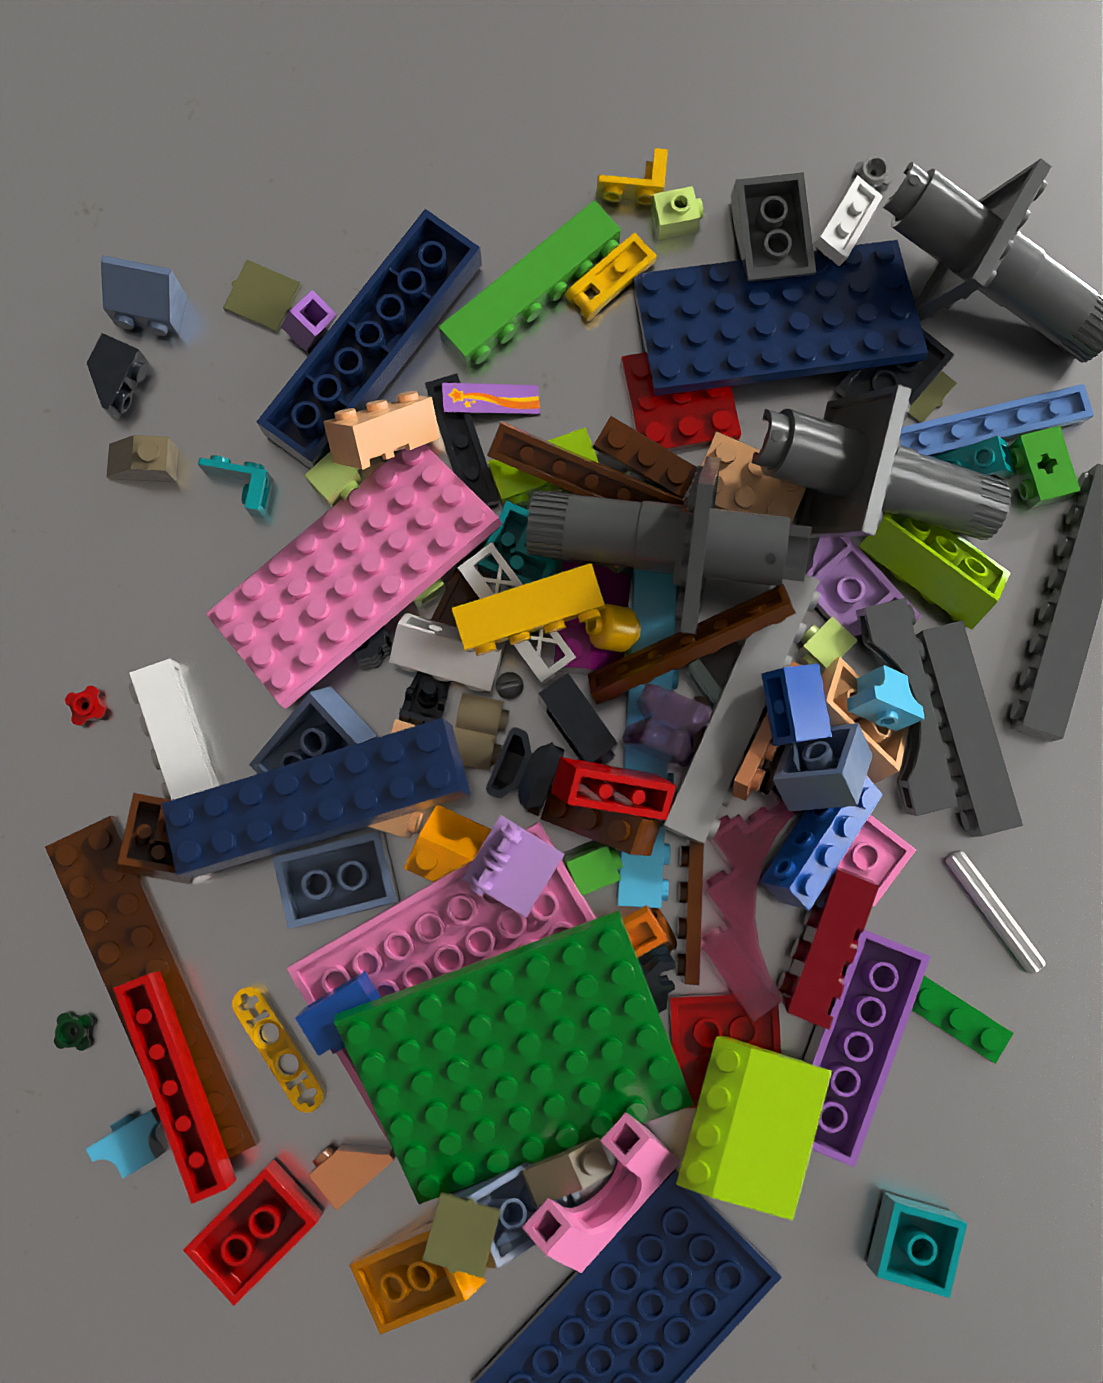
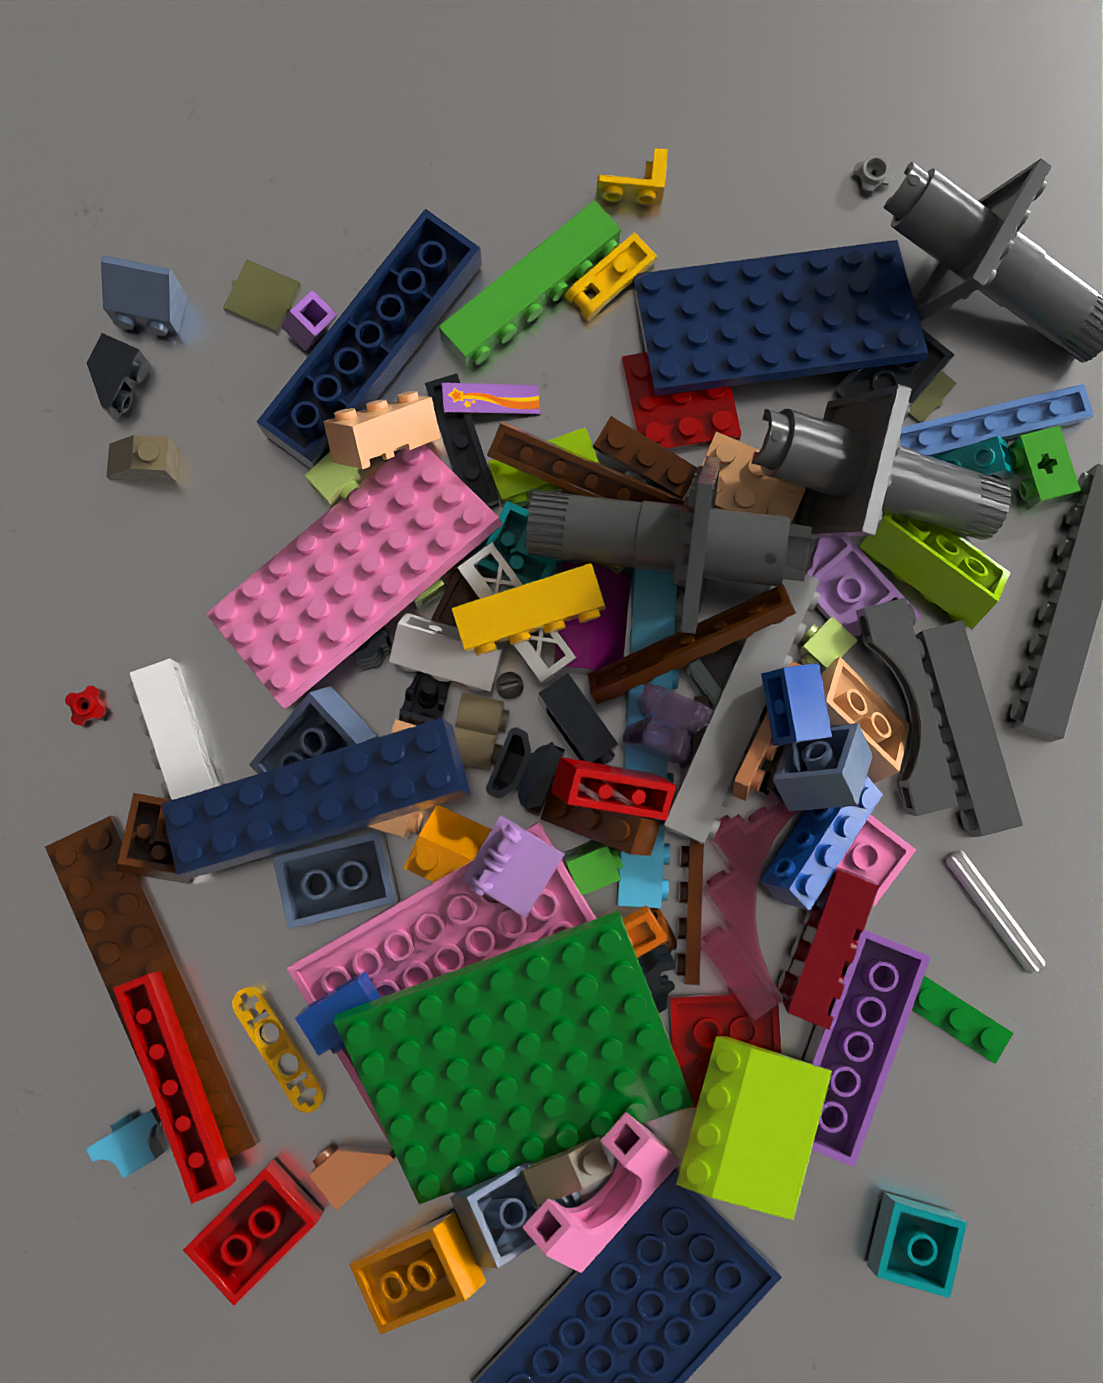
dark green plate [54,1012,93,1051] -> none
teal bracket [198,455,273,518] -> none
olive piece [422,1192,501,1278] -> none
yellow head [585,604,641,652] -> none
yellowish green brick [651,186,704,240] -> none
dark grey slope [731,172,816,282] -> none
white plate [813,175,883,266] -> none
medium azure brick [847,665,924,732] -> none

